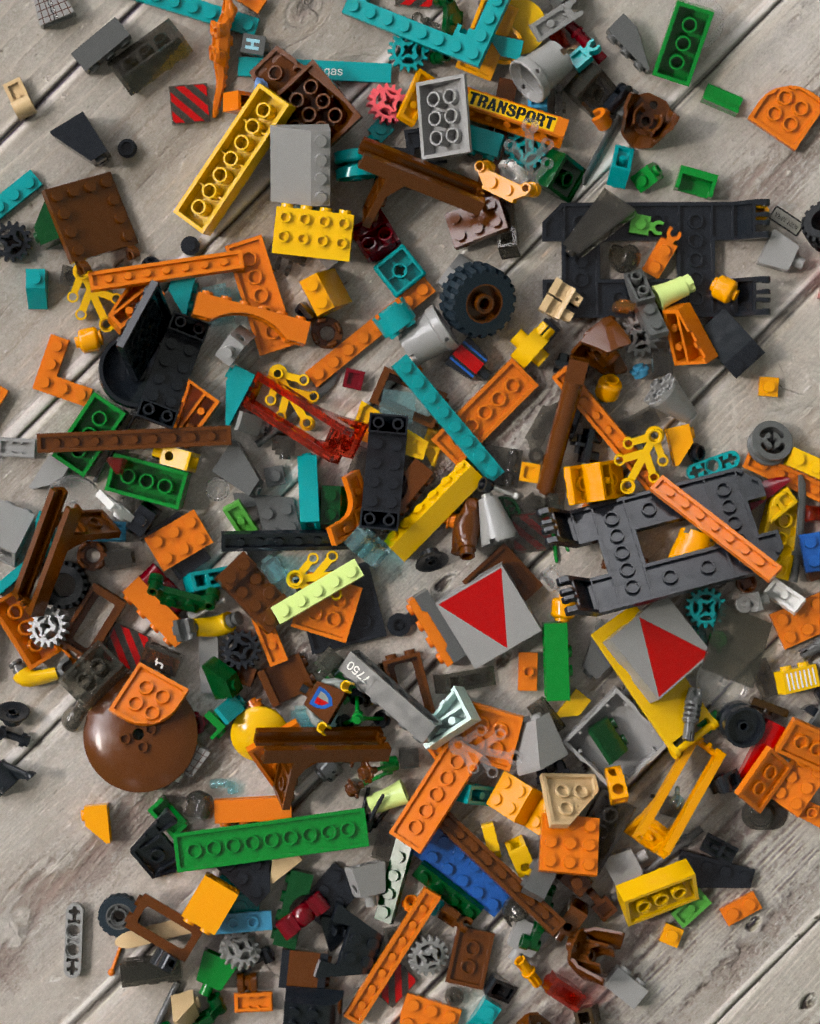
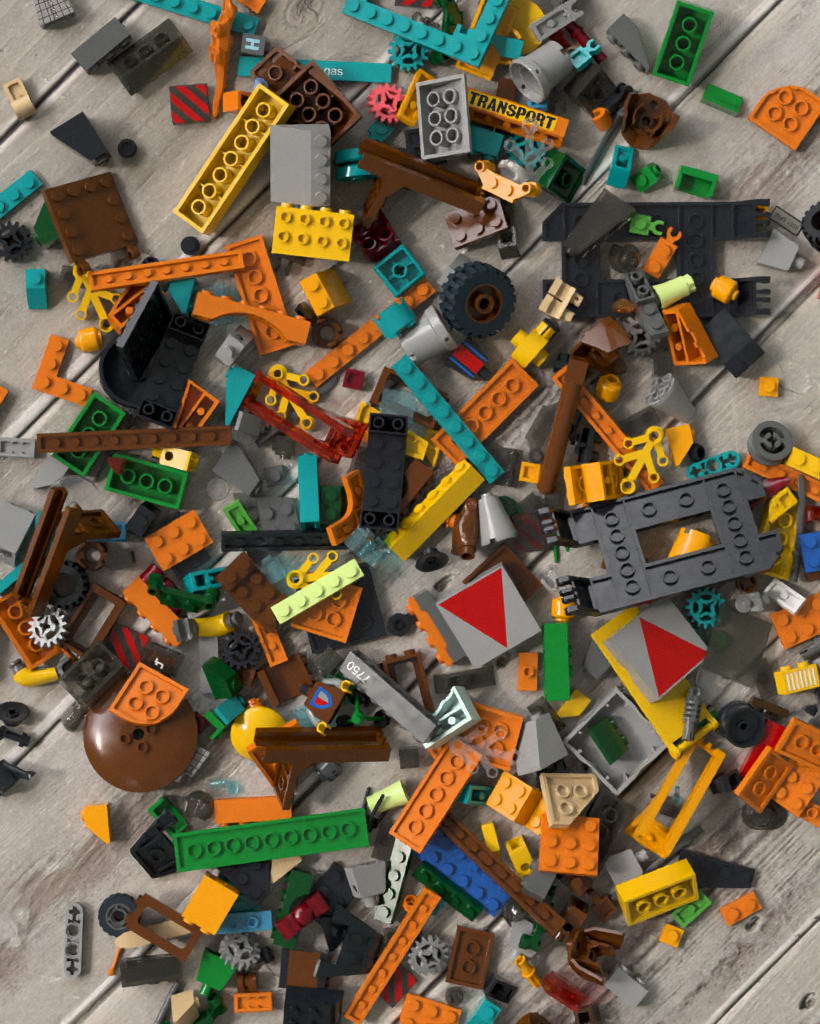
white plate [95,490,135,523] -> none
black leg [149,947,180,974] -> none
reddish brown plant [344,755,399,799] -> none
reddish brown plate [438,904,473,933] -> none
black hinge [478,477,520,500] -> none
light orange leg [604,765,629,805] -> none
dark azure plate [629,363,650,379] -> none
orange plate [650,475,782,583] -> none
black hips [699,832,739,866] -> none

